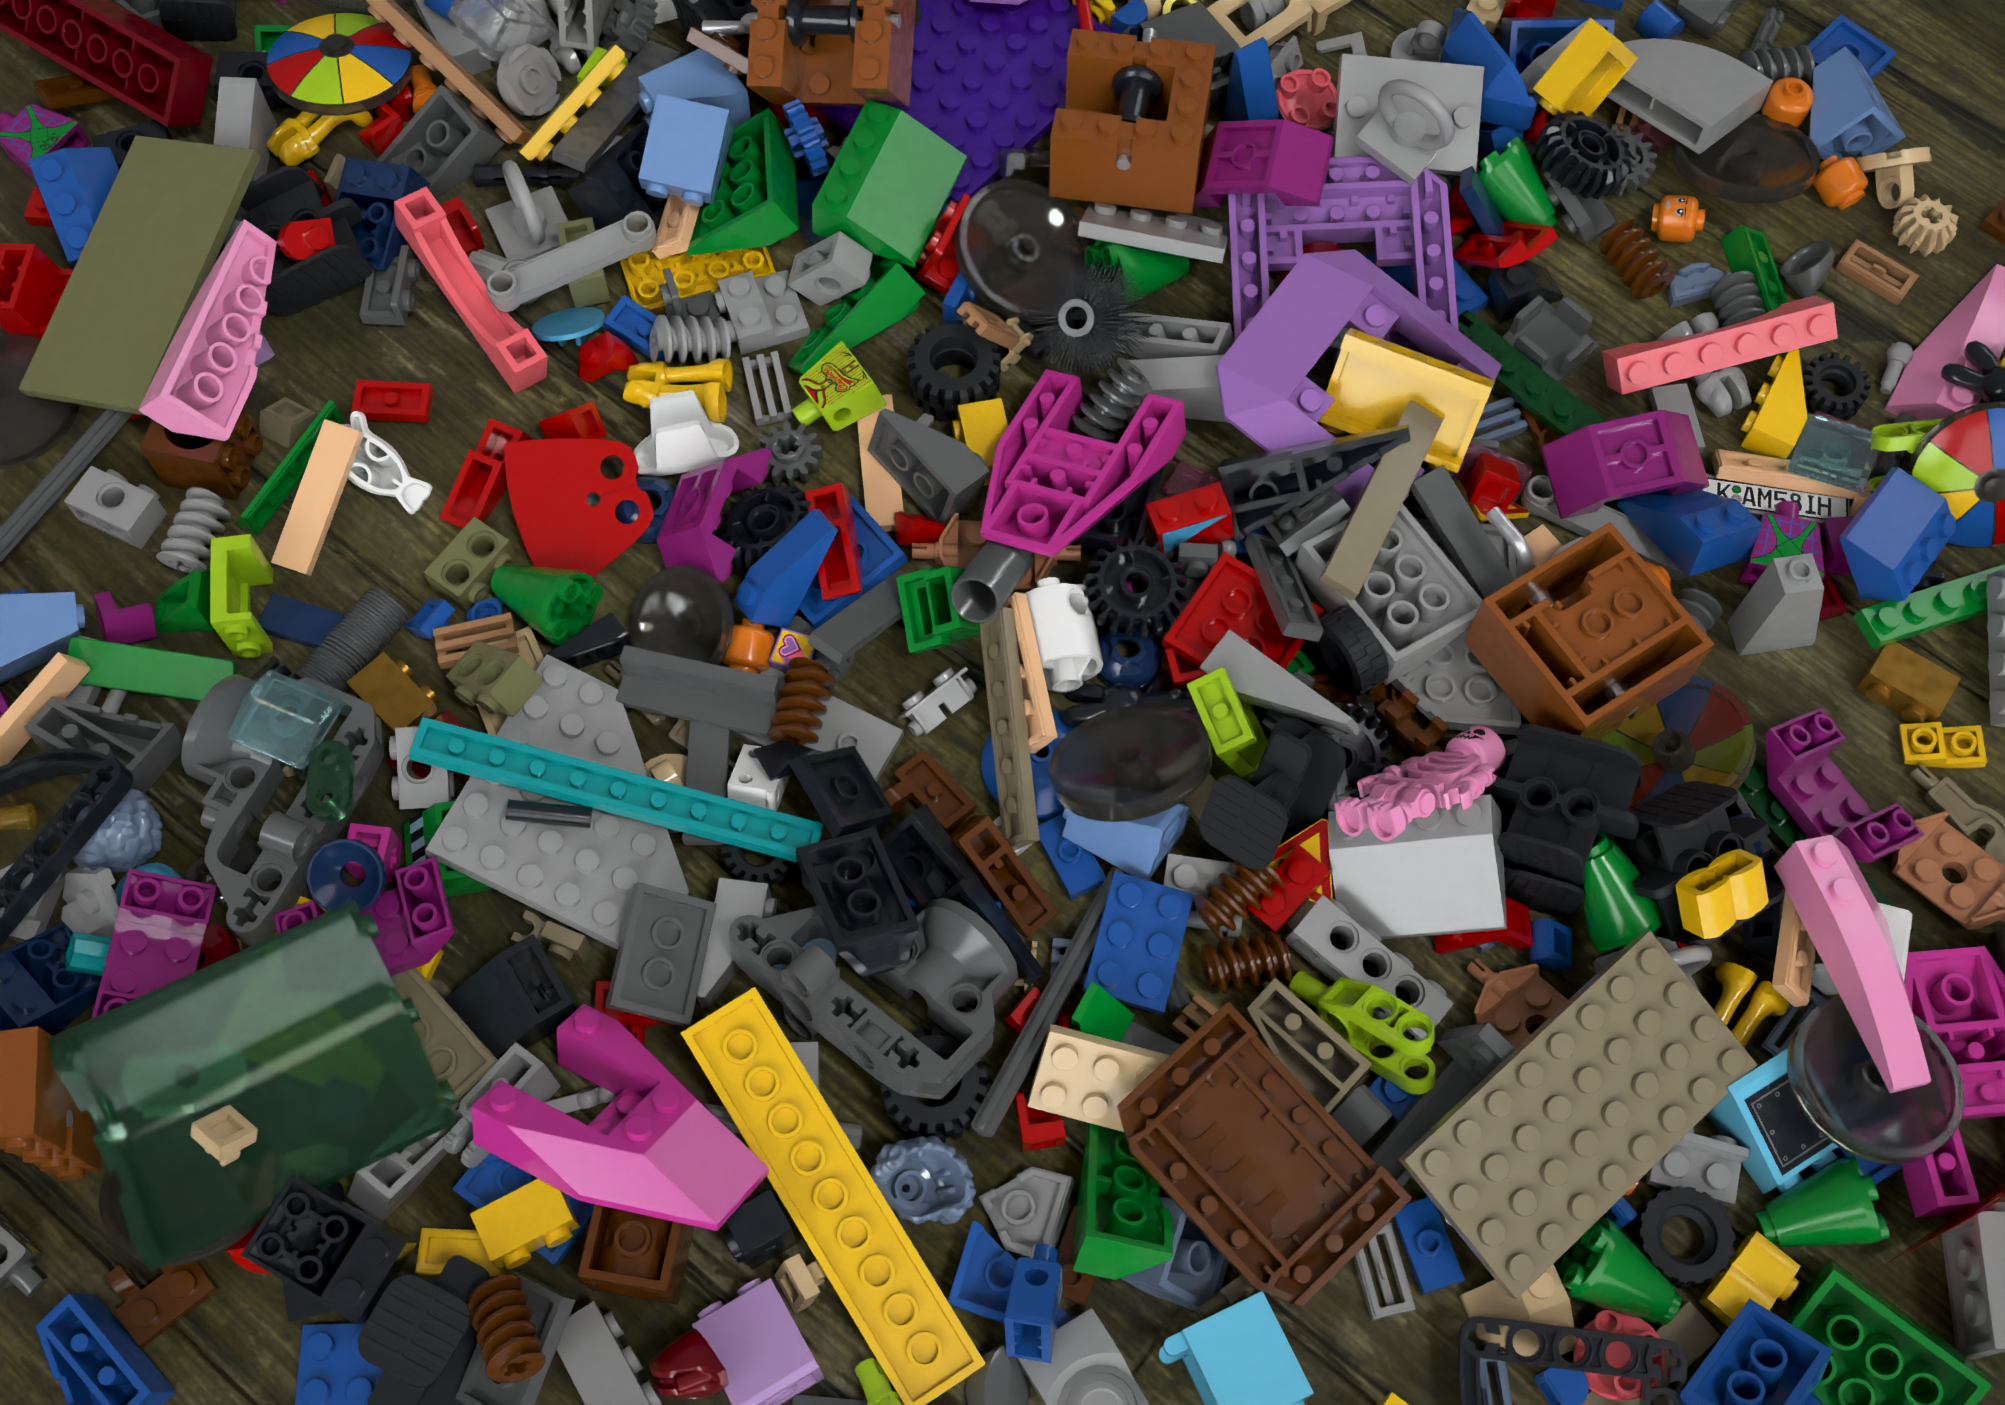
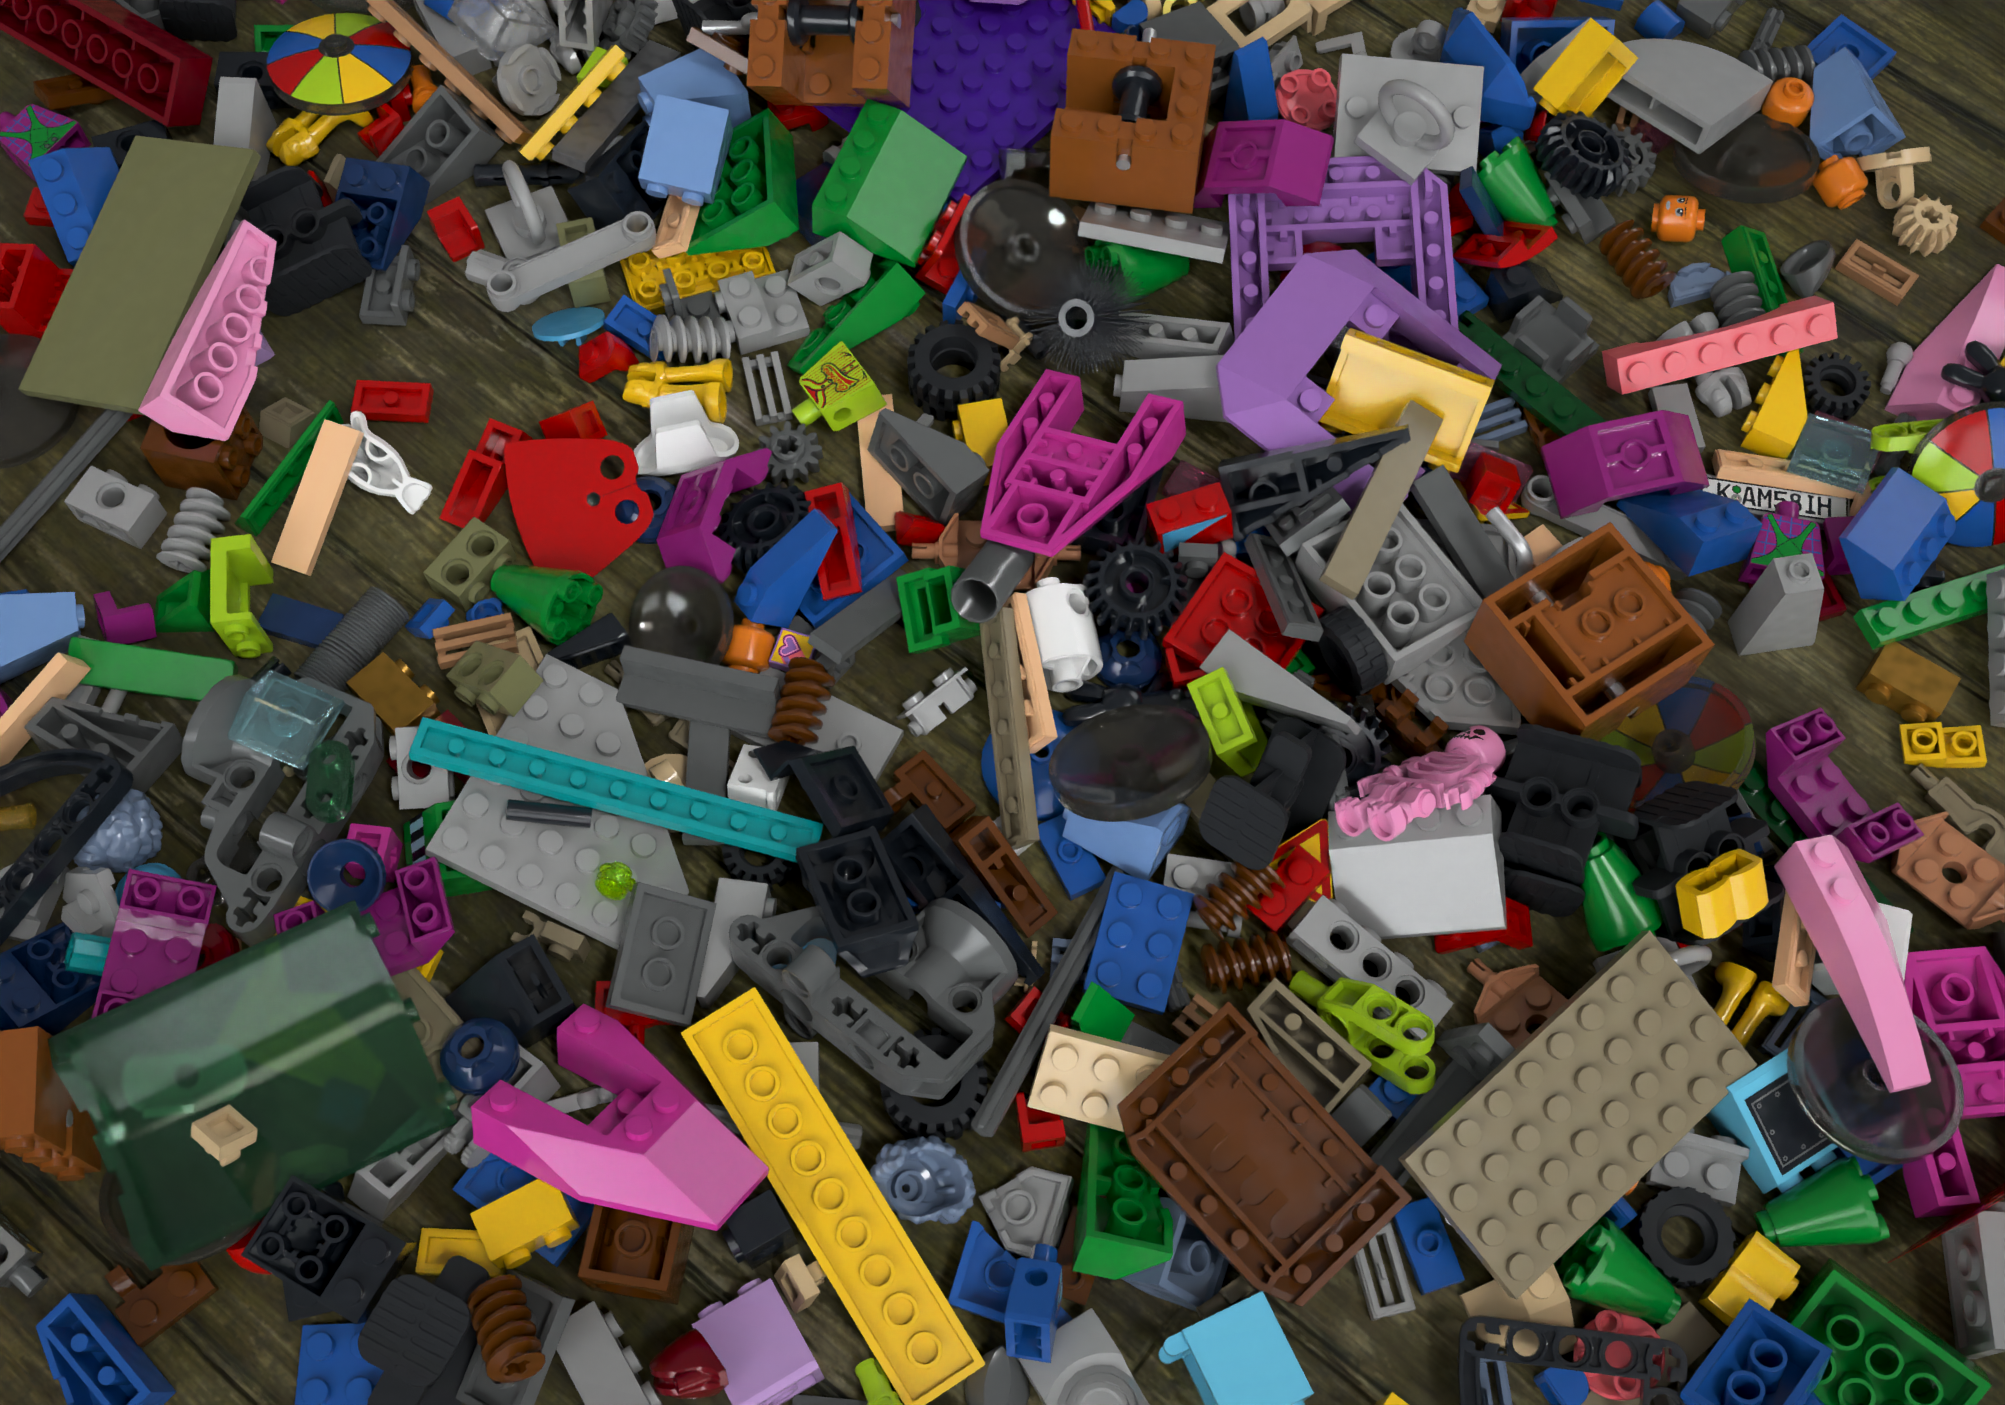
red plate [277,217,336,260] -> none
coral arch [394,186,548,394] -> none
blue gear [782,98,830,178] -> none
dark grey piece [1072,357,1152,442] -> none
blue brick [1530,917,1572,970] -> none
none -> dark blue piece [440,1017,520,1096]
none -> clear neon green plate [595,862,636,900]

